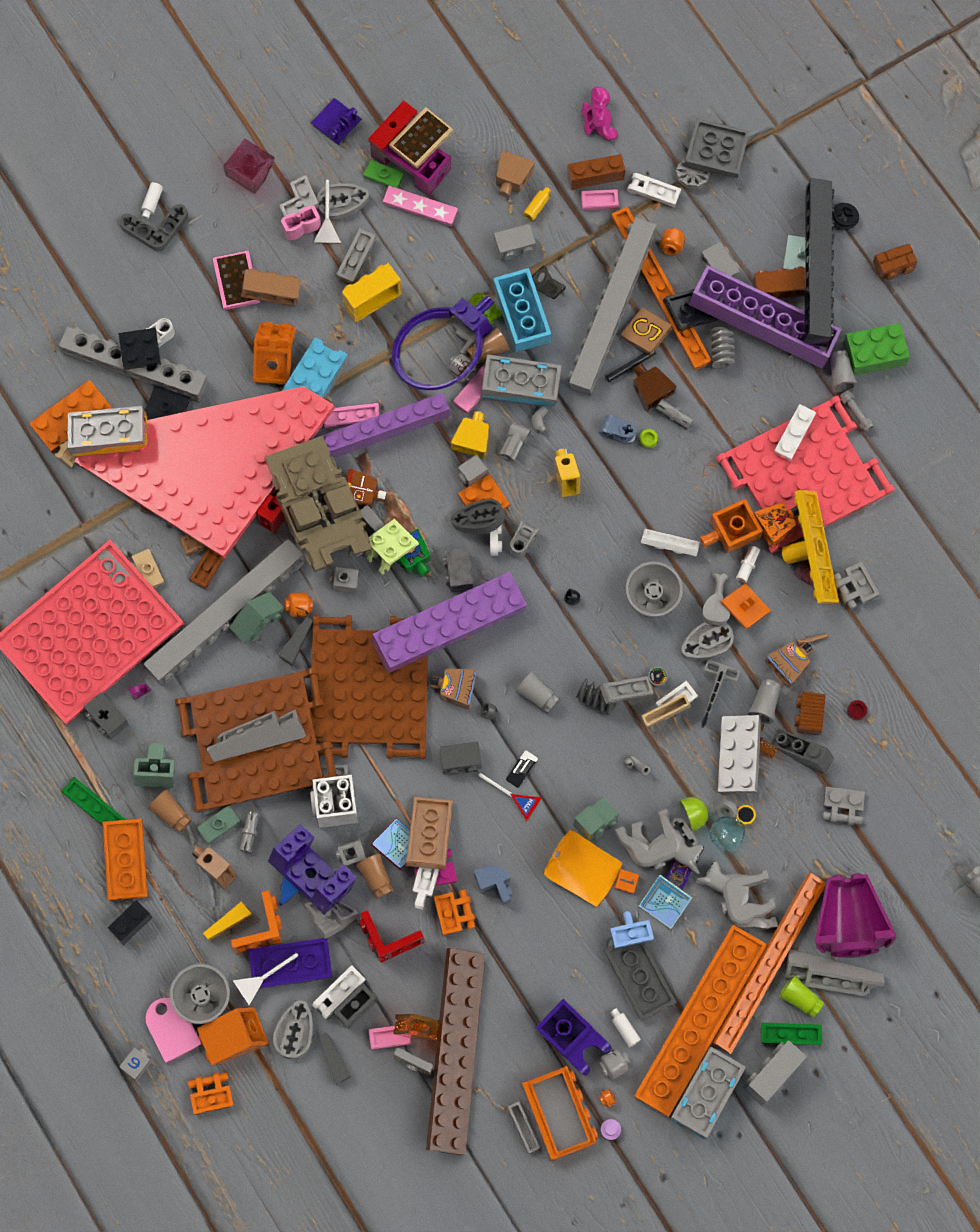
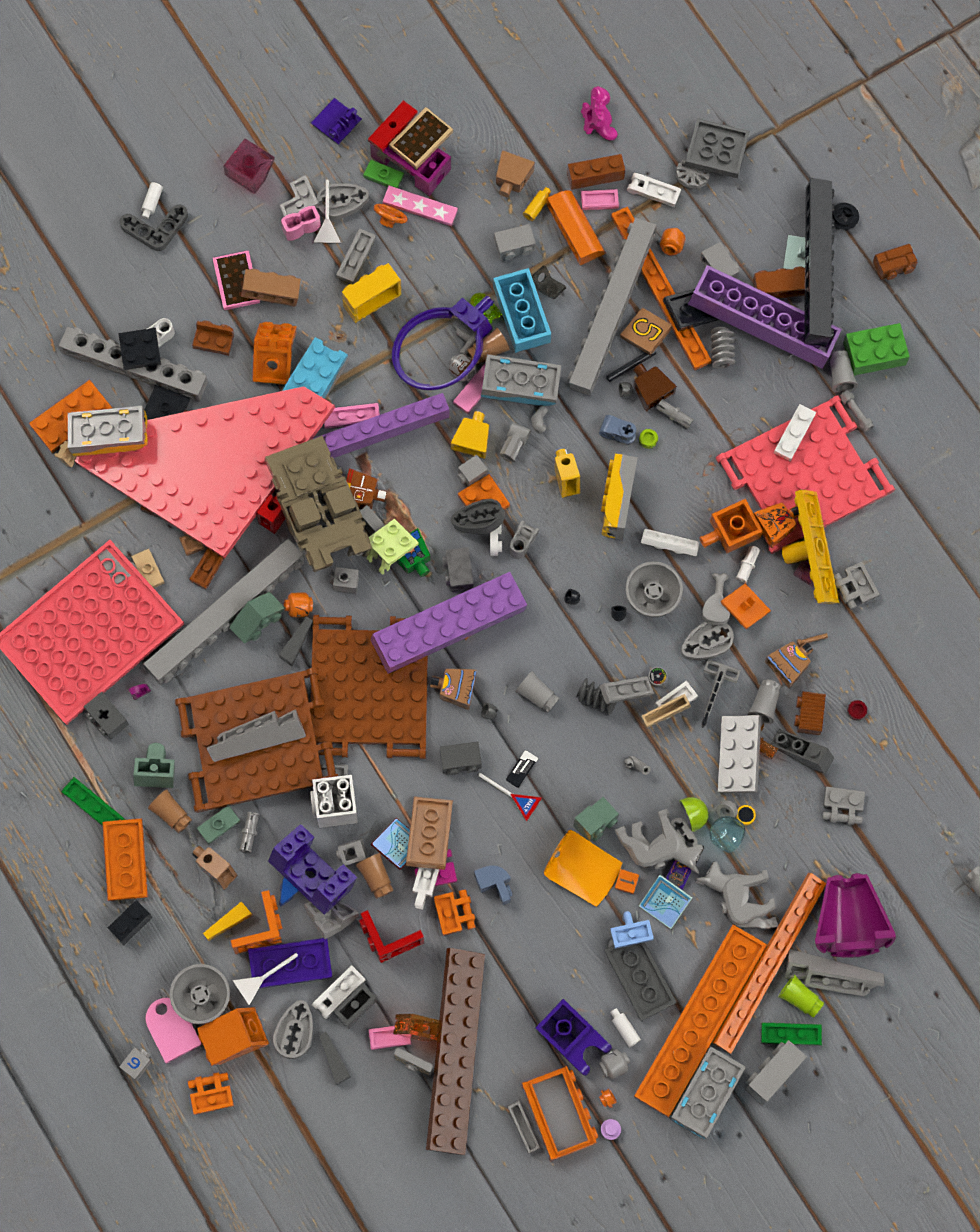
none -> dark orange bracket [192,320,234,356]
none -> orange piece [374,204,408,228]
none -> orange brick [547,190,606,266]
none -> piece [601,453,638,540]
none -> black hinge [611,605,627,621]
none -> dark grey hinge [619,382,633,397]

